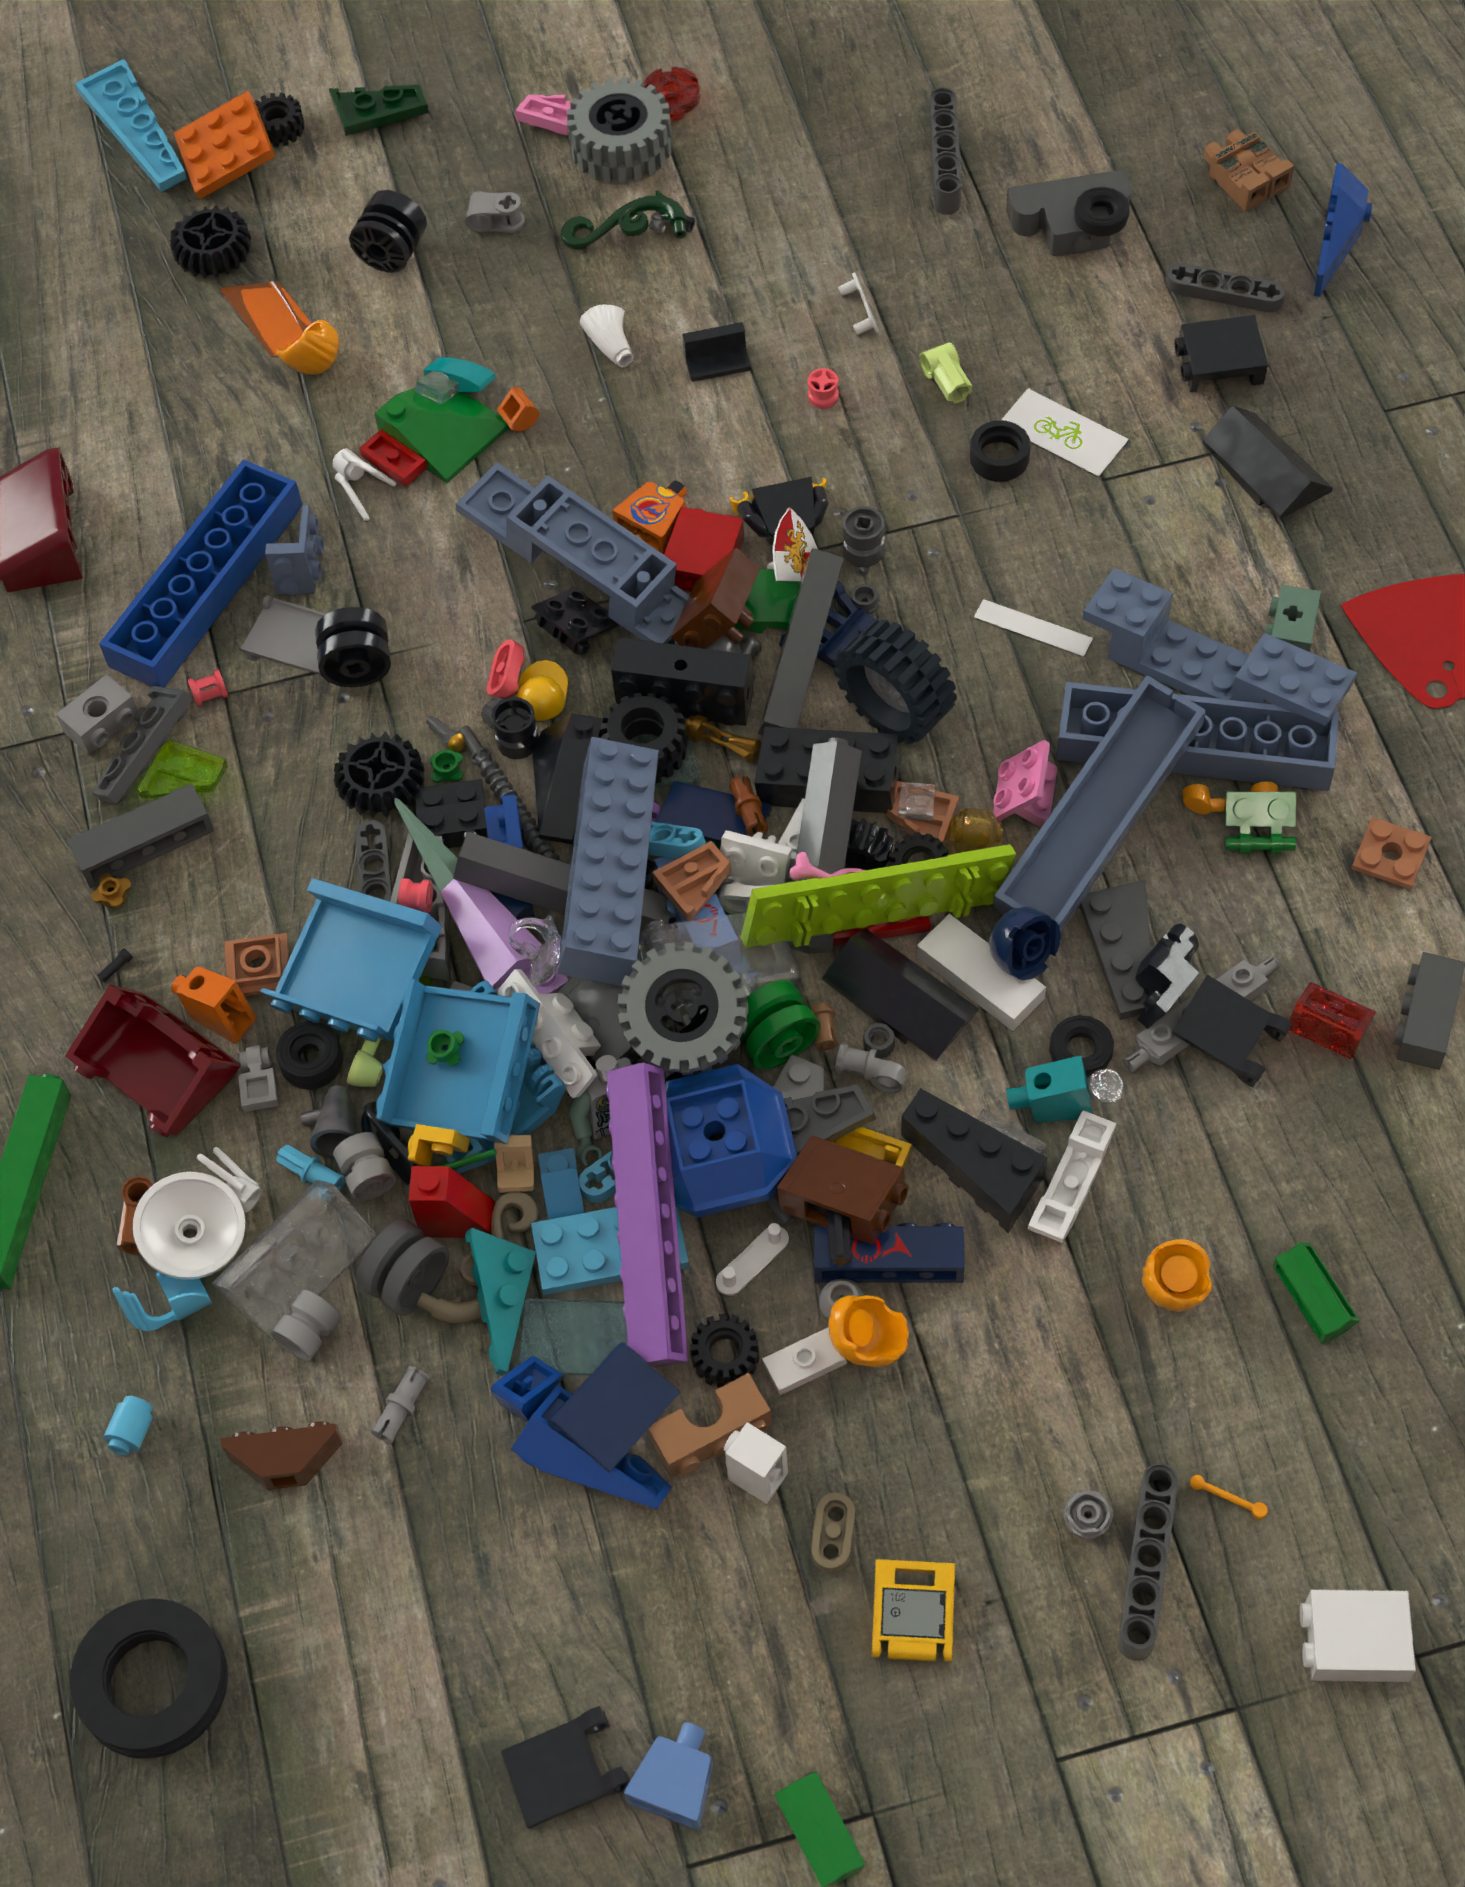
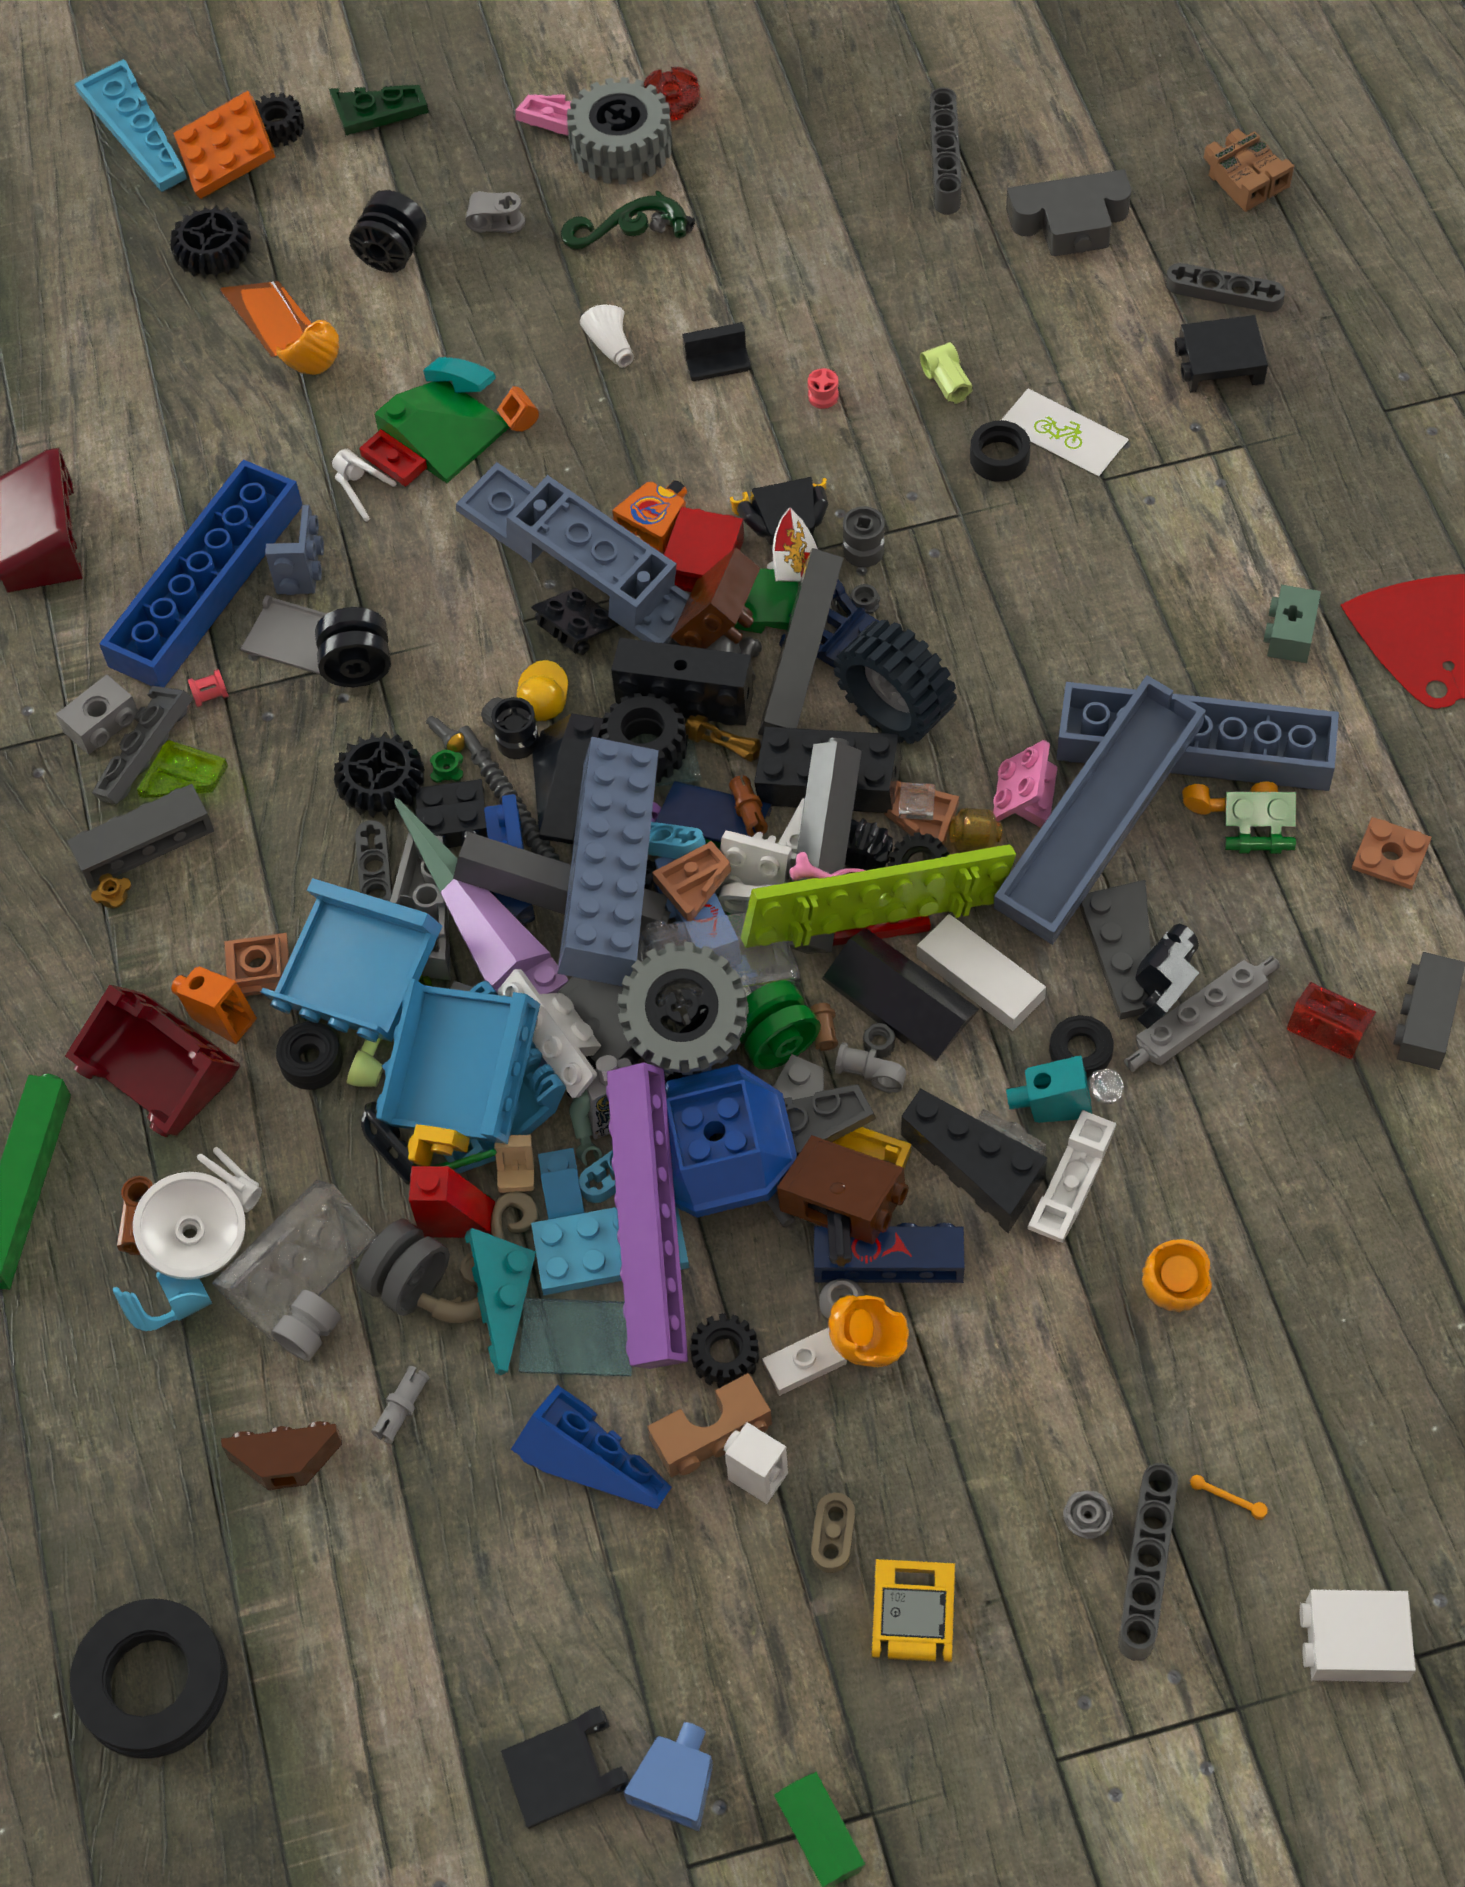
black piece [97,948,133,983] -> none
medium azure brick [103,1396,153,1456] -> none
light grey plate [238,1045,280,1112] -> none
medium azure axle [276,1145,345,1197] -> none
flat silver piece [301,1086,357,1159] -> none
light grey wheel [333,1132,396,1201] -> none
coral wheel [398,878,433,914] -> none
clear plate [415,370,459,404] -> none
green plate [426,1030,465,1066] -> none
coral plate [487,639,525,699] -> none
blue slope [490,1355,563,1423] -> none
clear piece [508,915,562,986] -> none
dark blue piece [548,1342,680,1473] -> none
white piece [716,1223,789,1296] -> none
white piece [838,272,879,335] -> none
white sticker [974,600,1093,656] -> none
dark blue cylinder [989,907,1061,981] -> none
black tyre [1074,187,1130,237] -> none
sand blue bracket [1082,568,1357,726] -> none
black flag [1171,974,1293,1087] -> none
black slope [1203,405,1333,519] -> none
green piece [1273,1242,1360,1344] -> none
blue wedge [1314,163,1373,297] -> none

